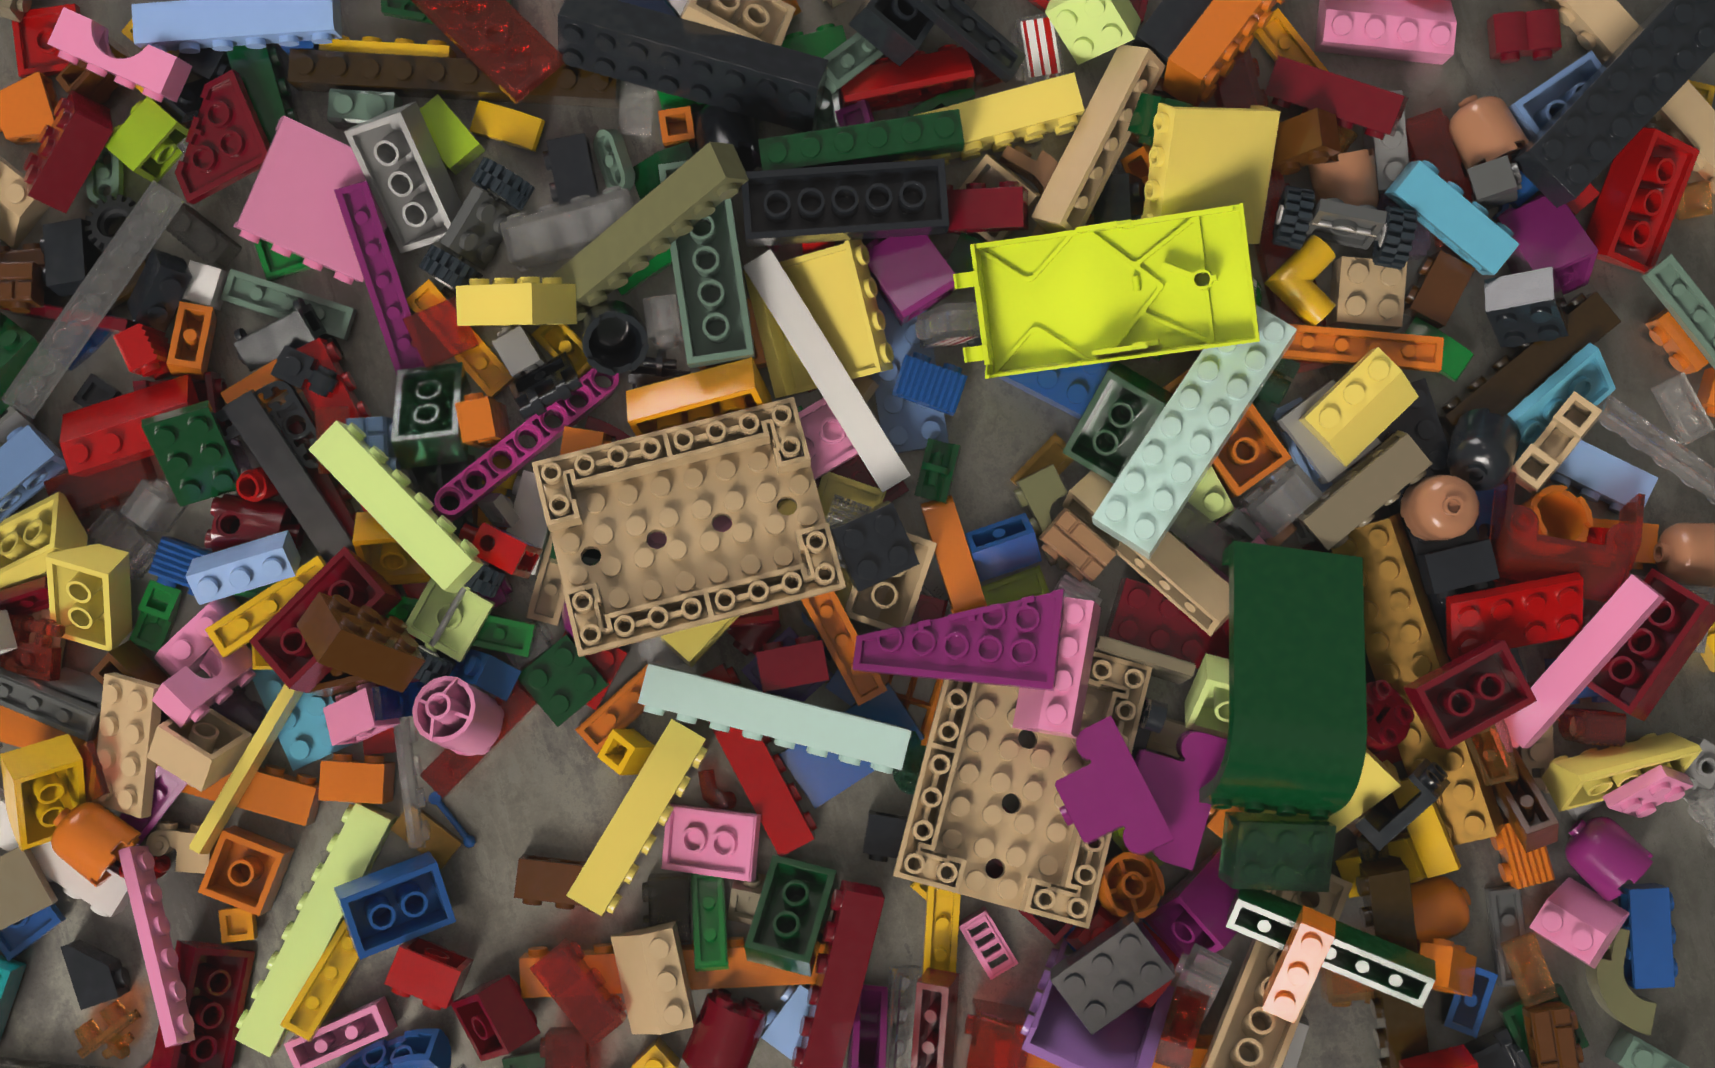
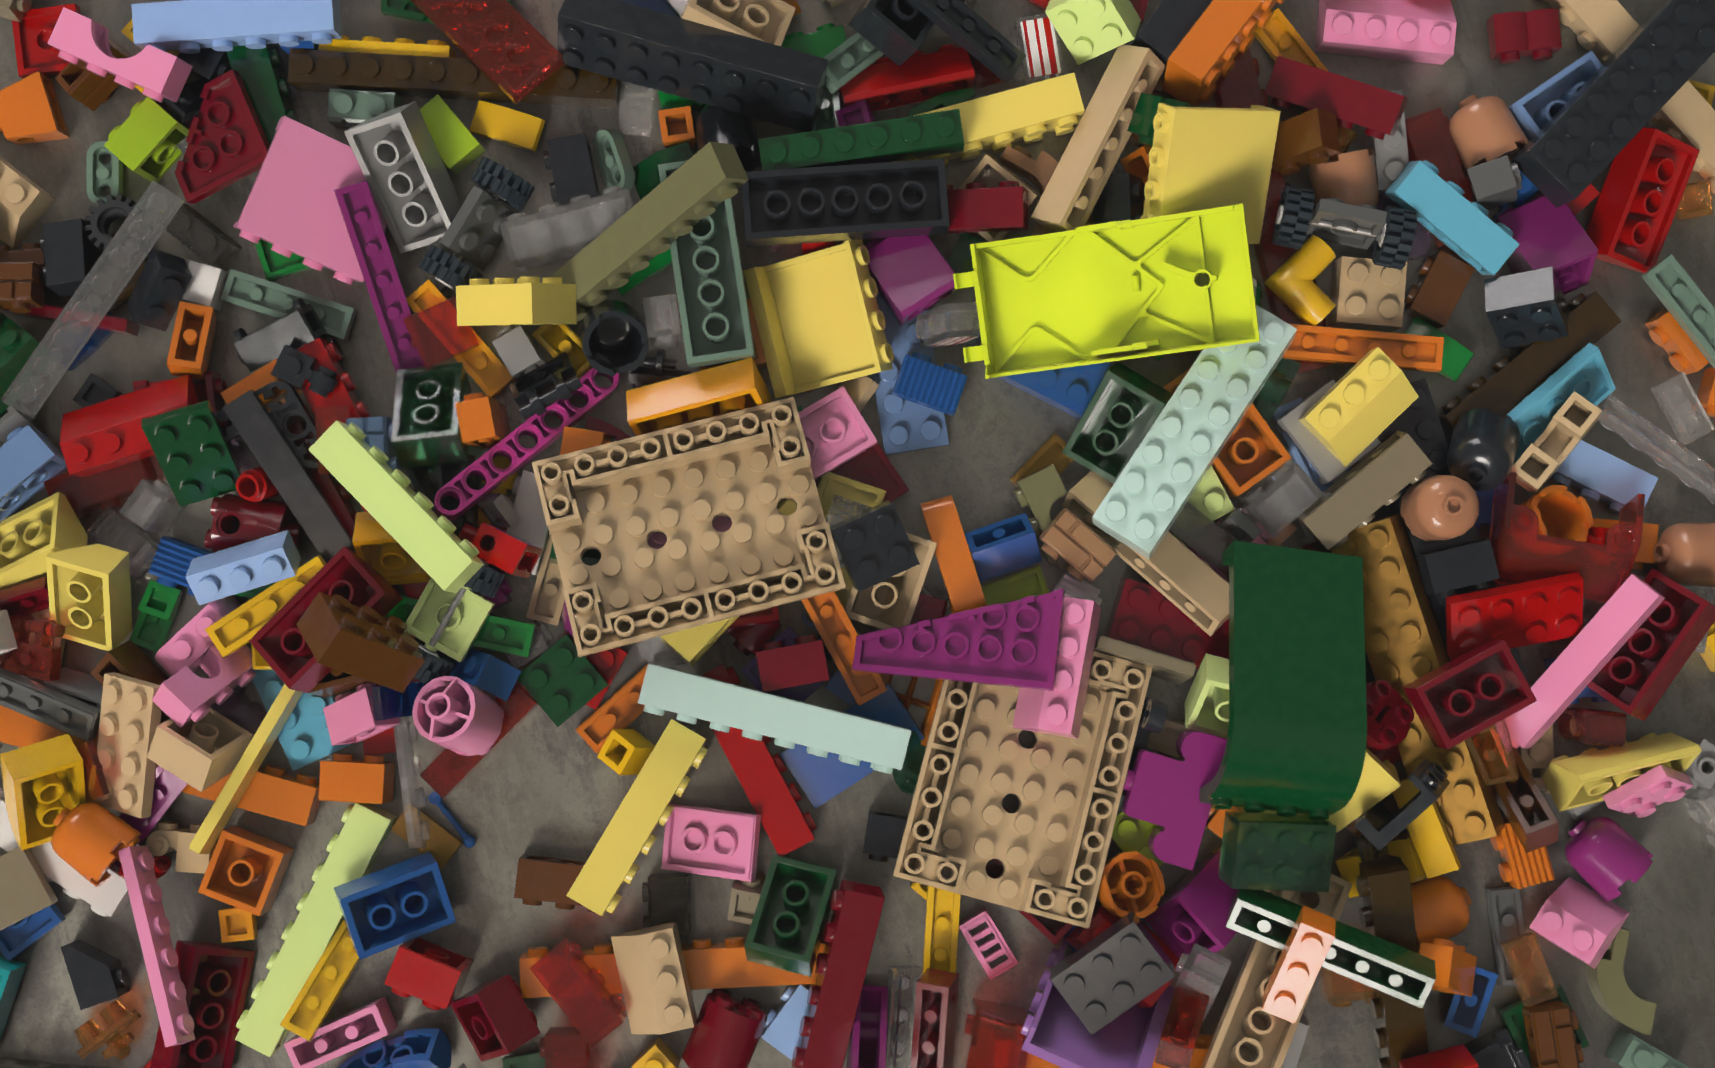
dark red brick [23,90,113,214] -> none
red brick [113,323,171,380] -> none
green tile [691,873,729,972] -> none
clear red arm [698,769,737,810] -> none
white tile [743,249,910,493] -> none
dark green hips [914,438,961,503] -> none
magenta brick [1055,715,1174,855] -> none
blue brick [1618,883,1678,989] -> none

